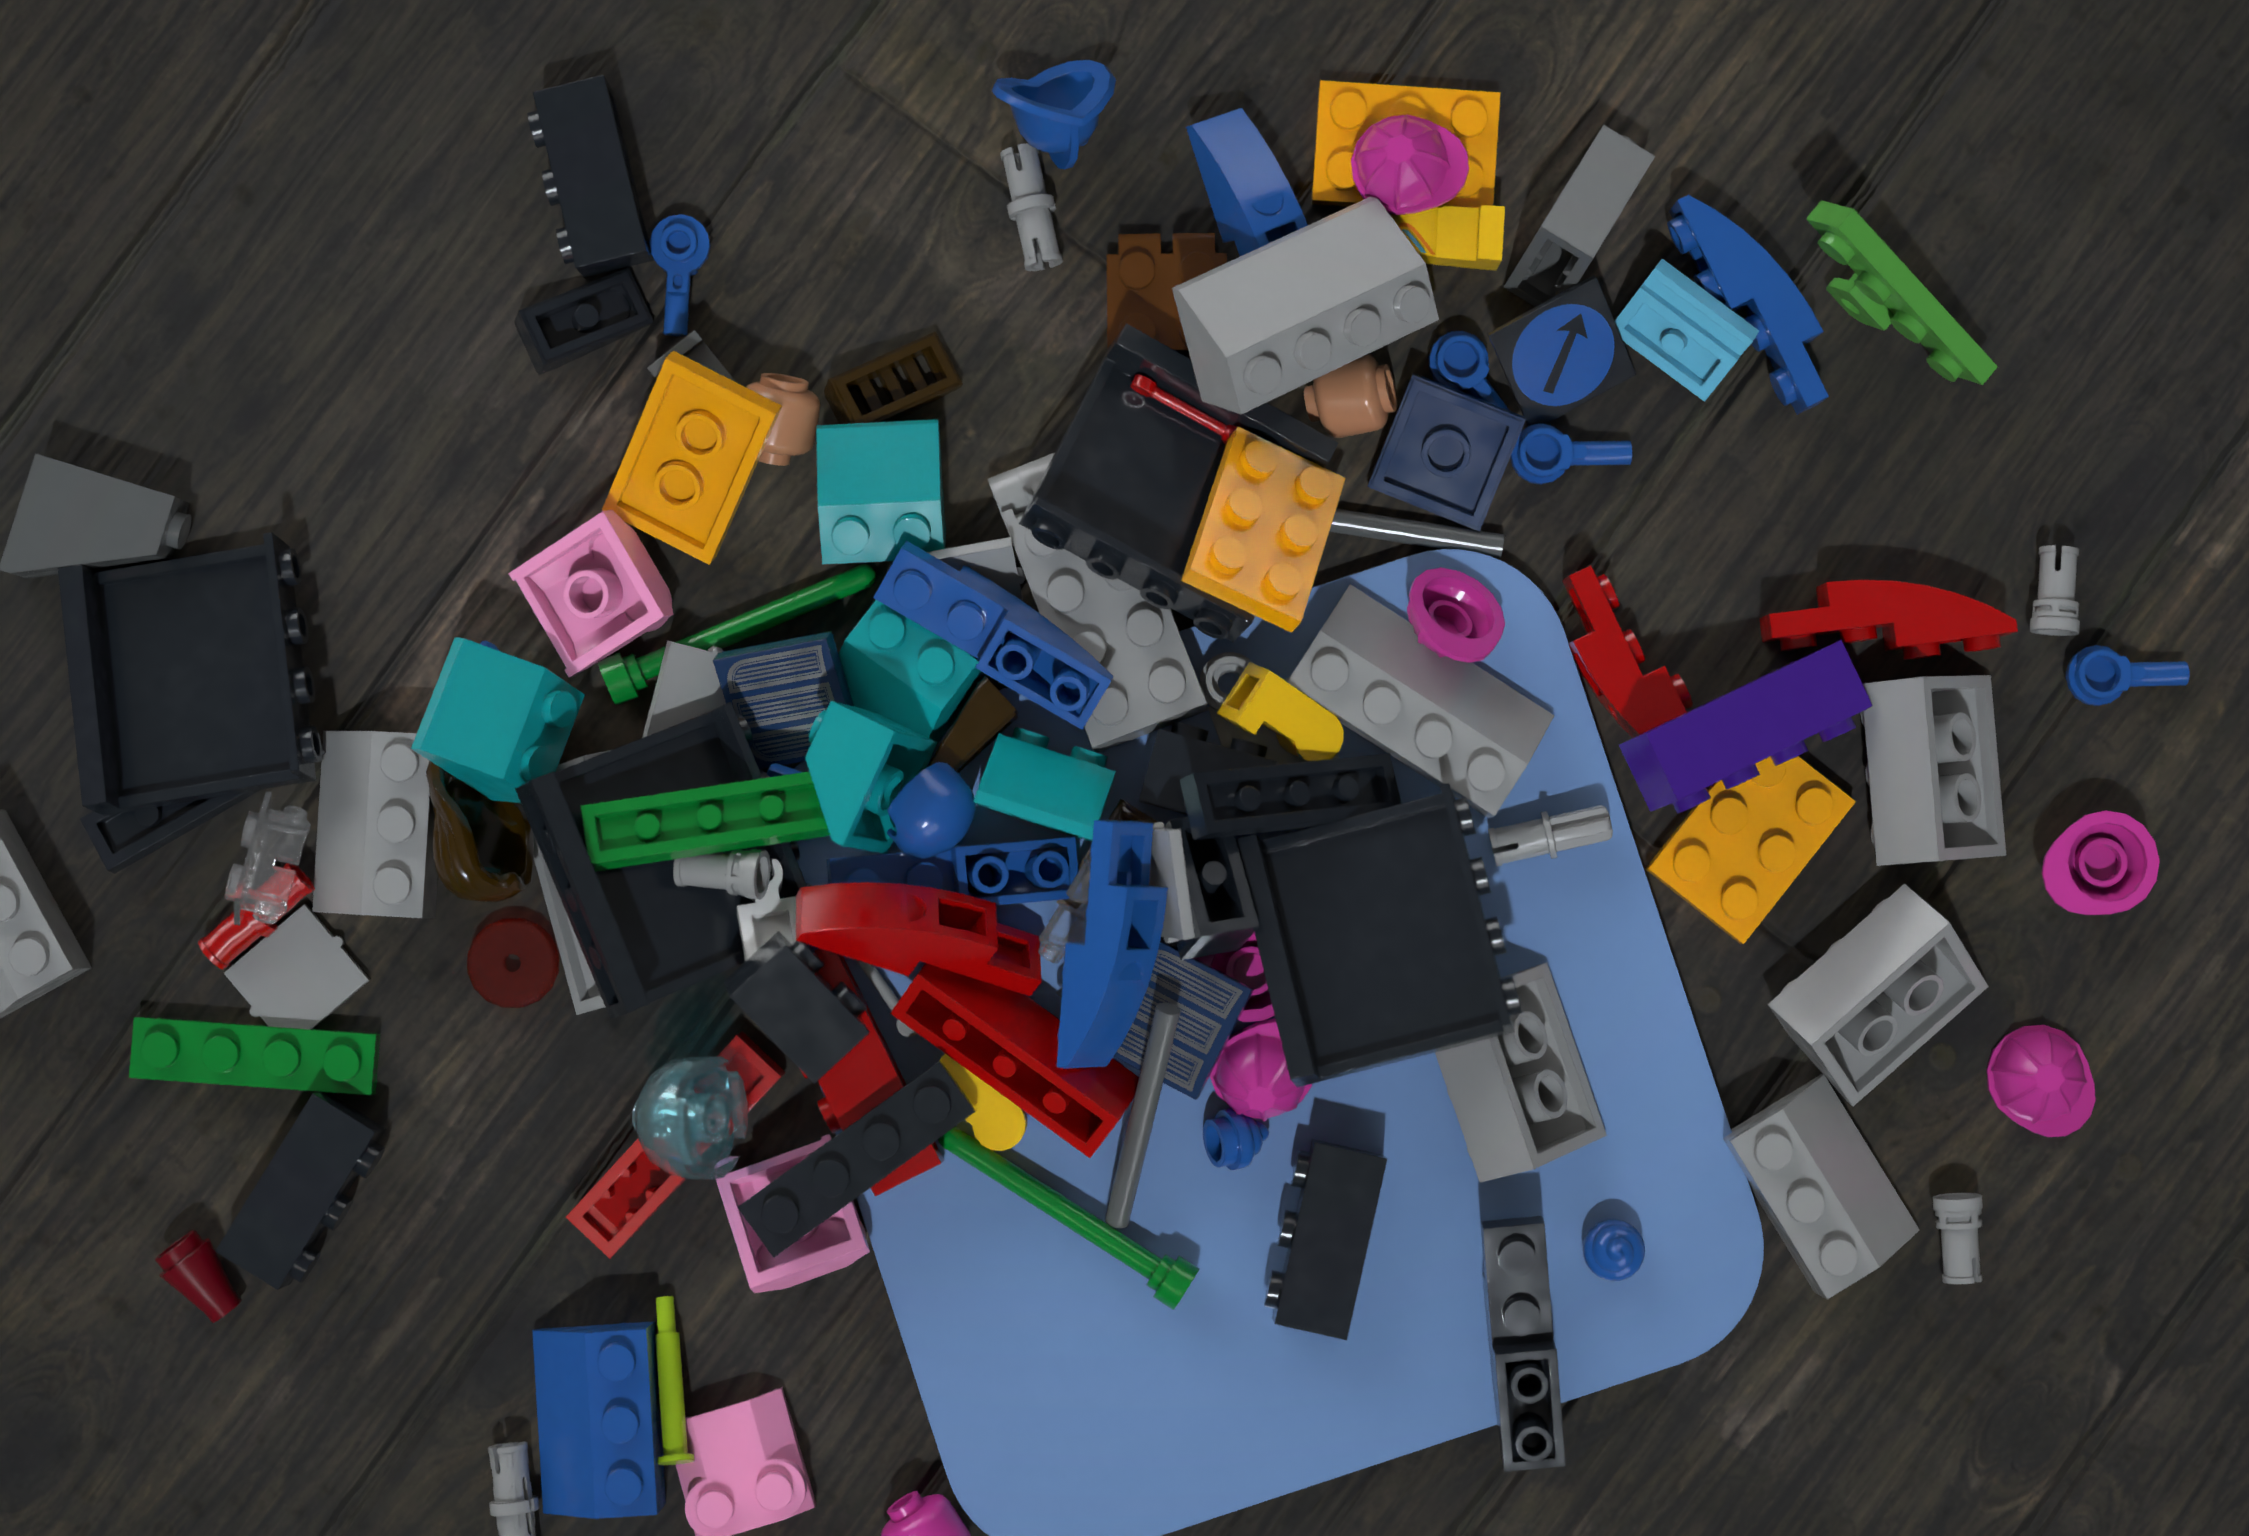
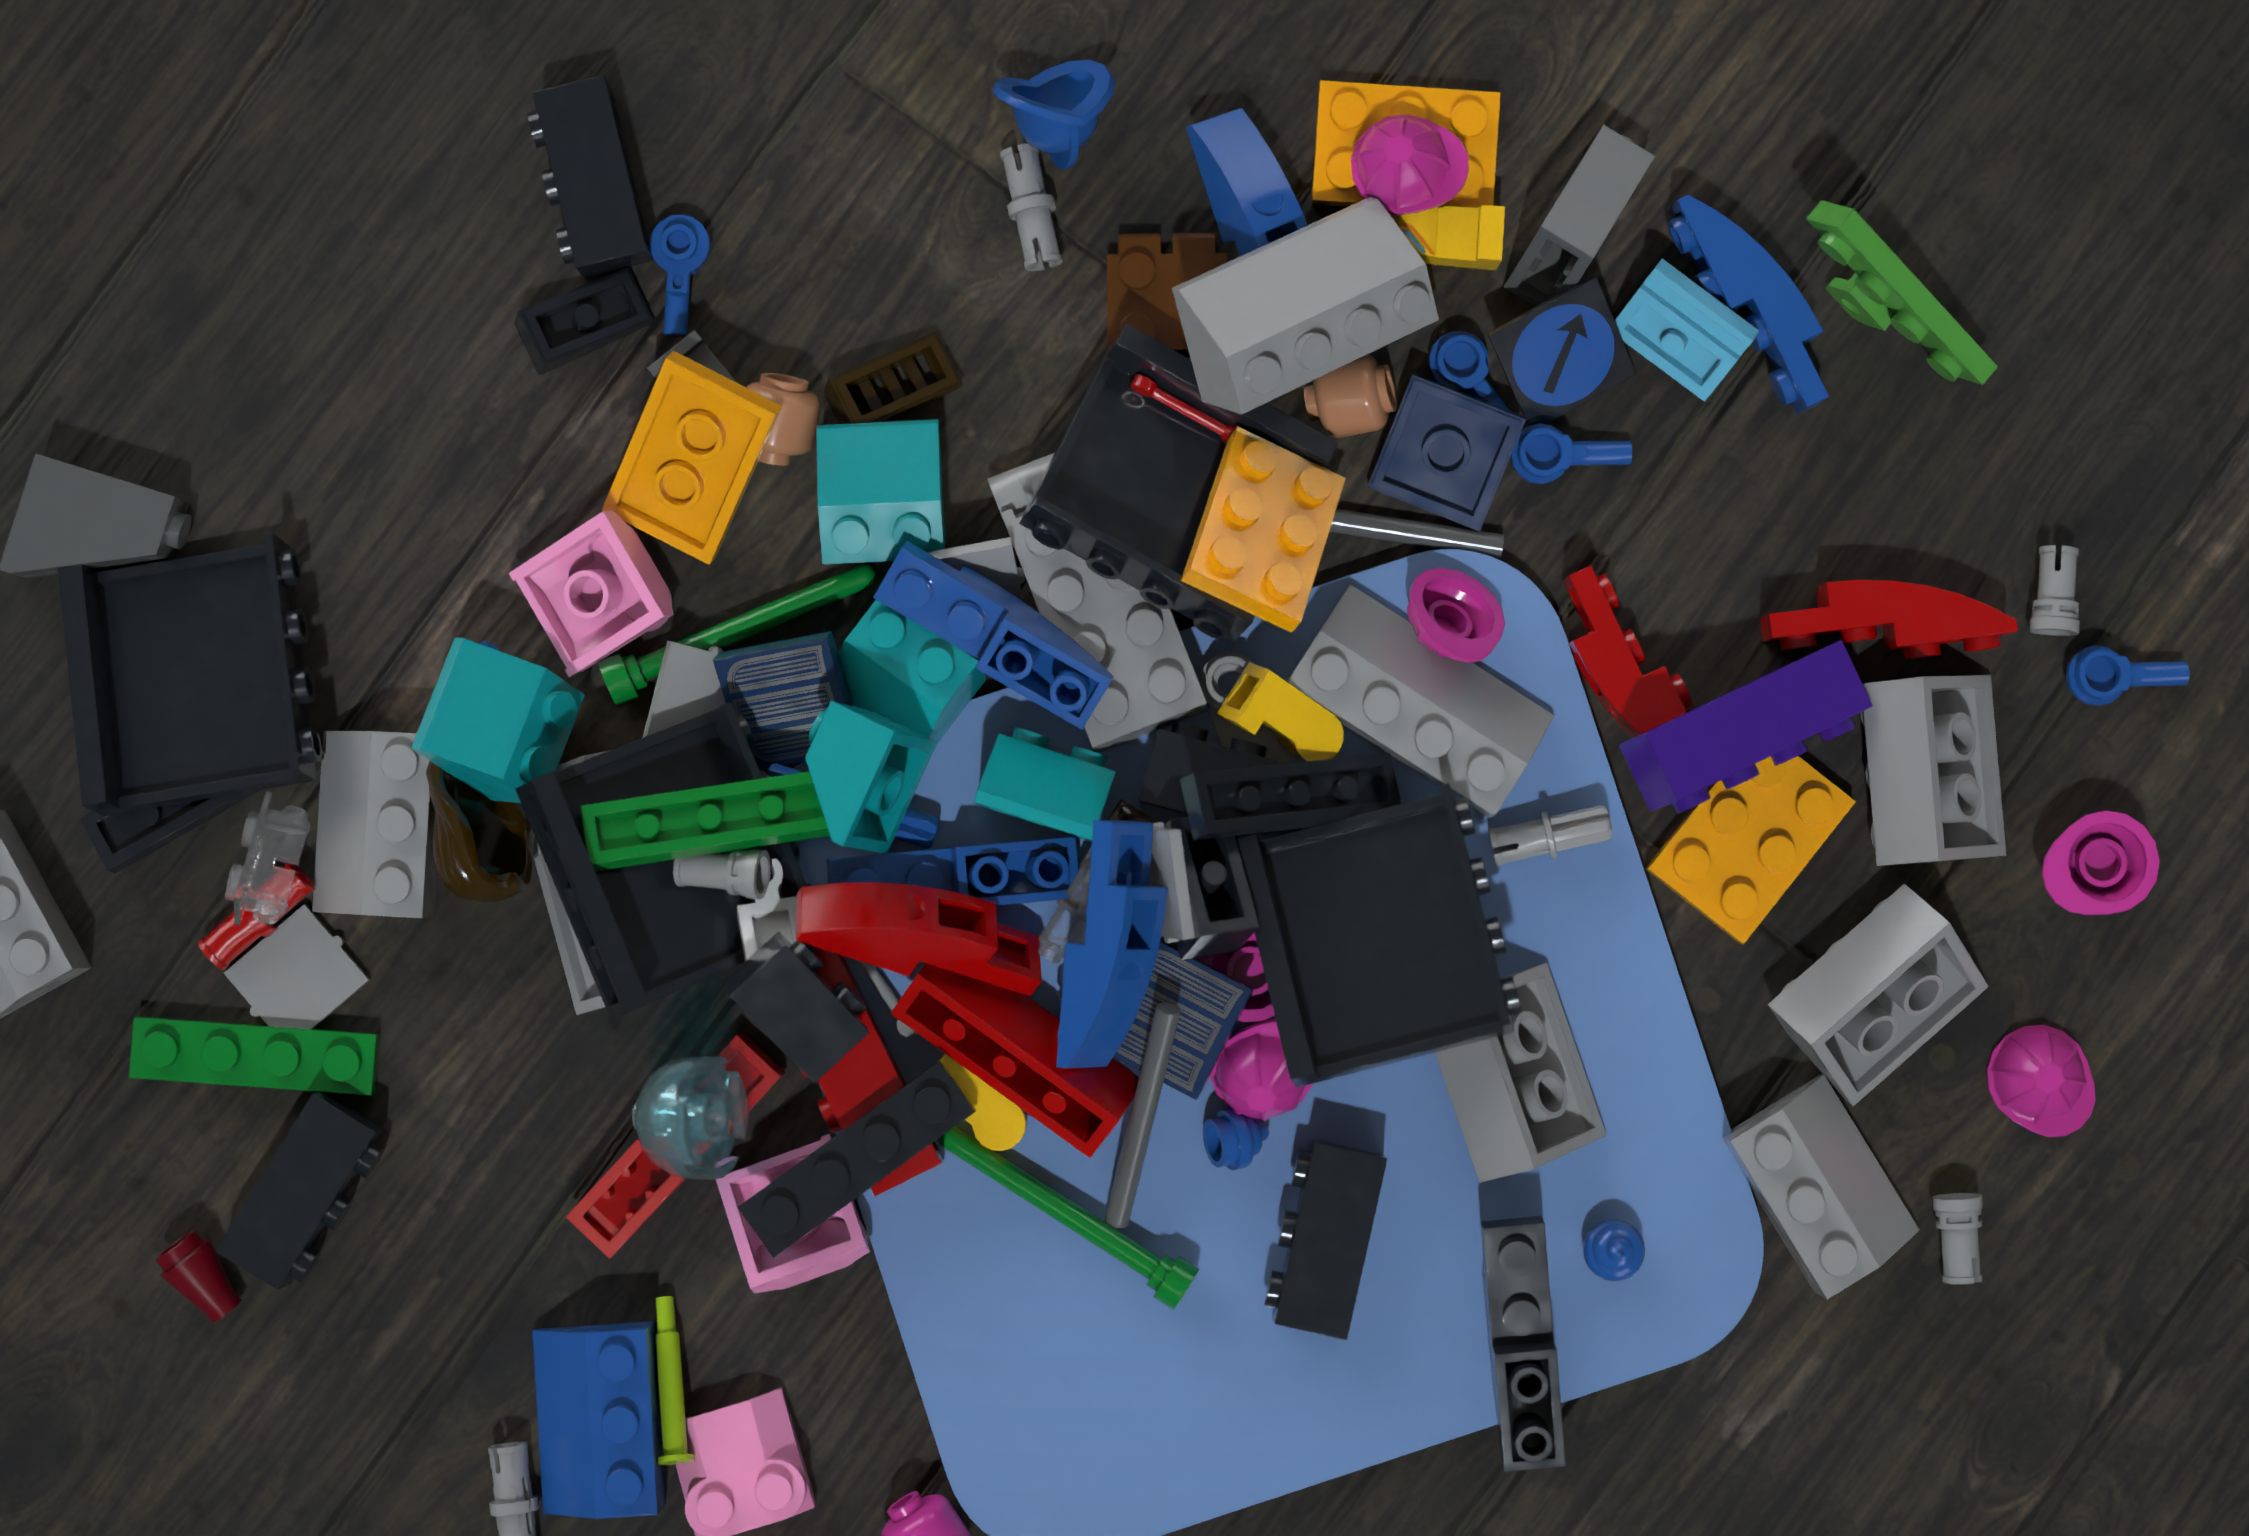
clear red piece [467,918,559,1008] -> none
blue hair [887,762,975,859] -> none
dark brown slope [927,676,1018,774] -> none

